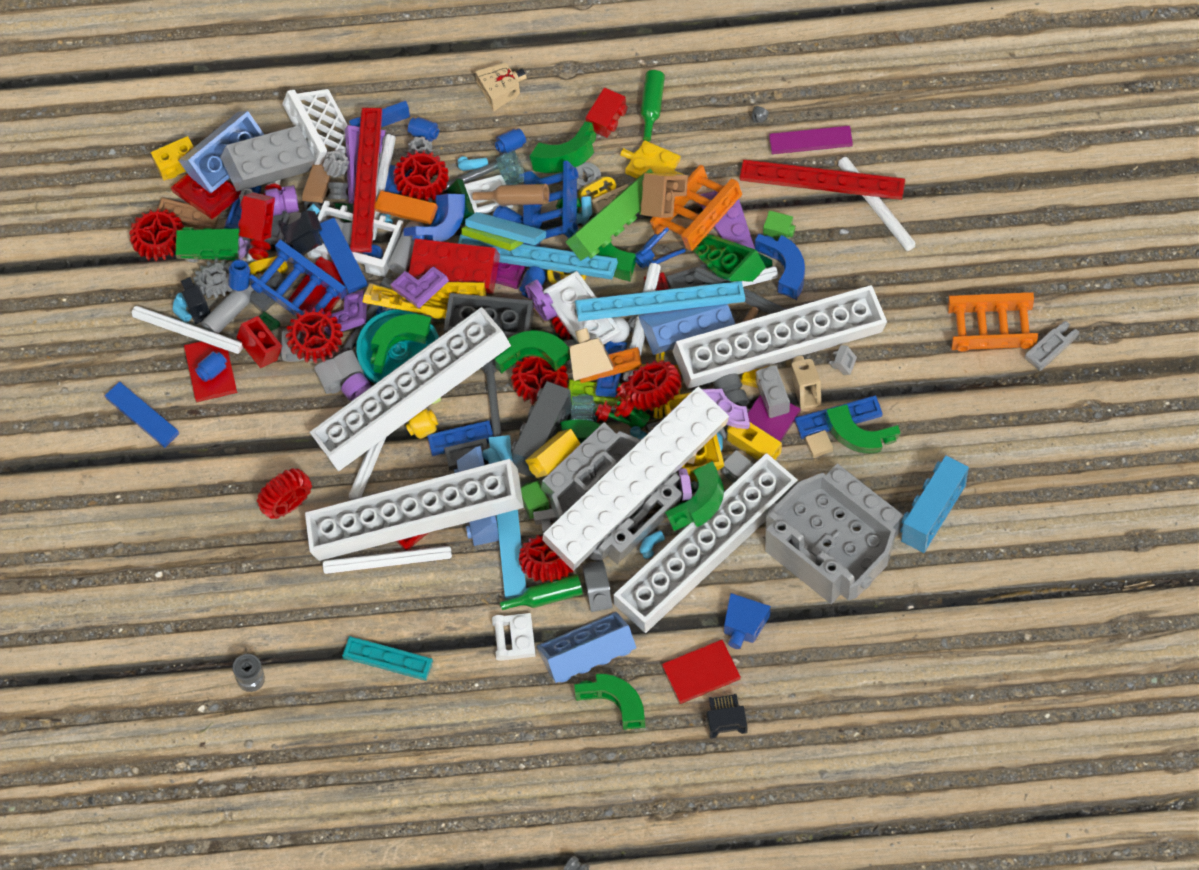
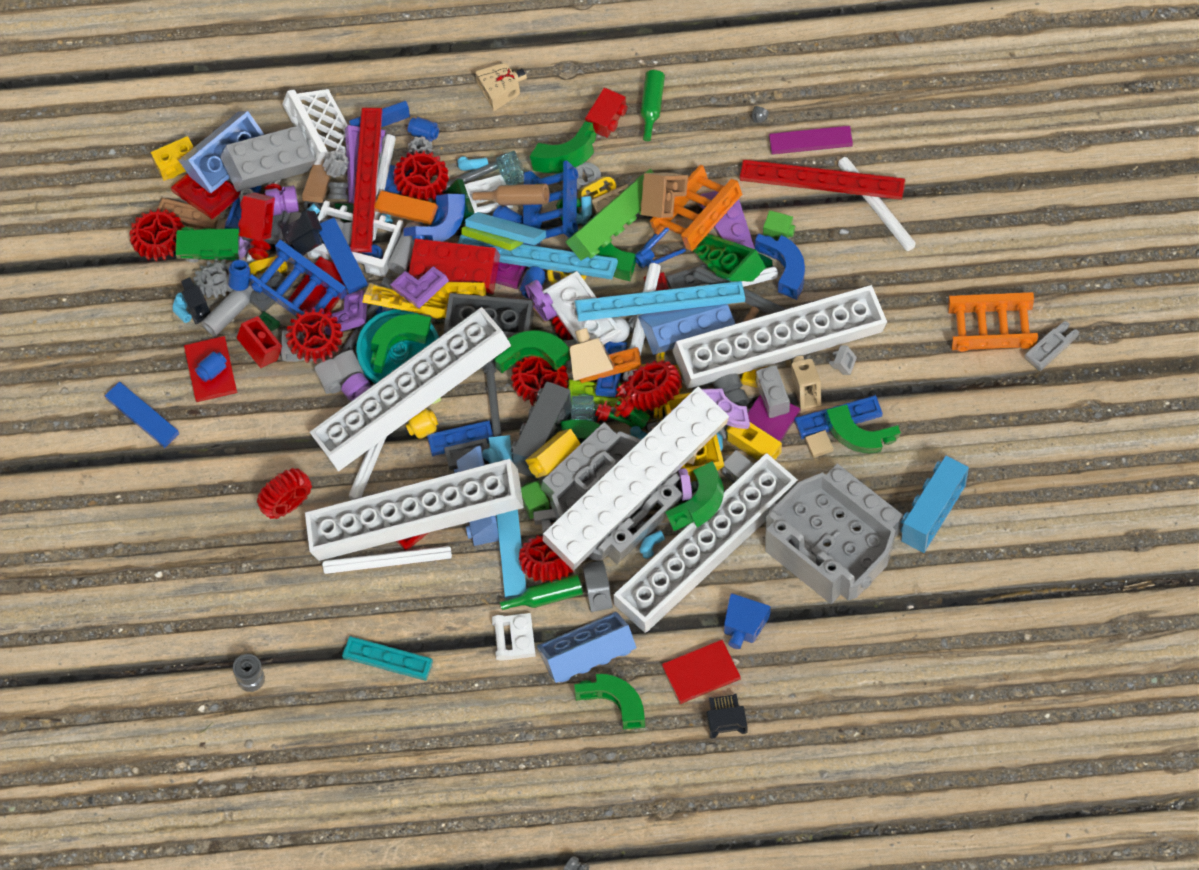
white axle [131,306,243,354] -> none
blue brick [495,128,526,154] -> none
yellow plate [620,140,685,179] -> none

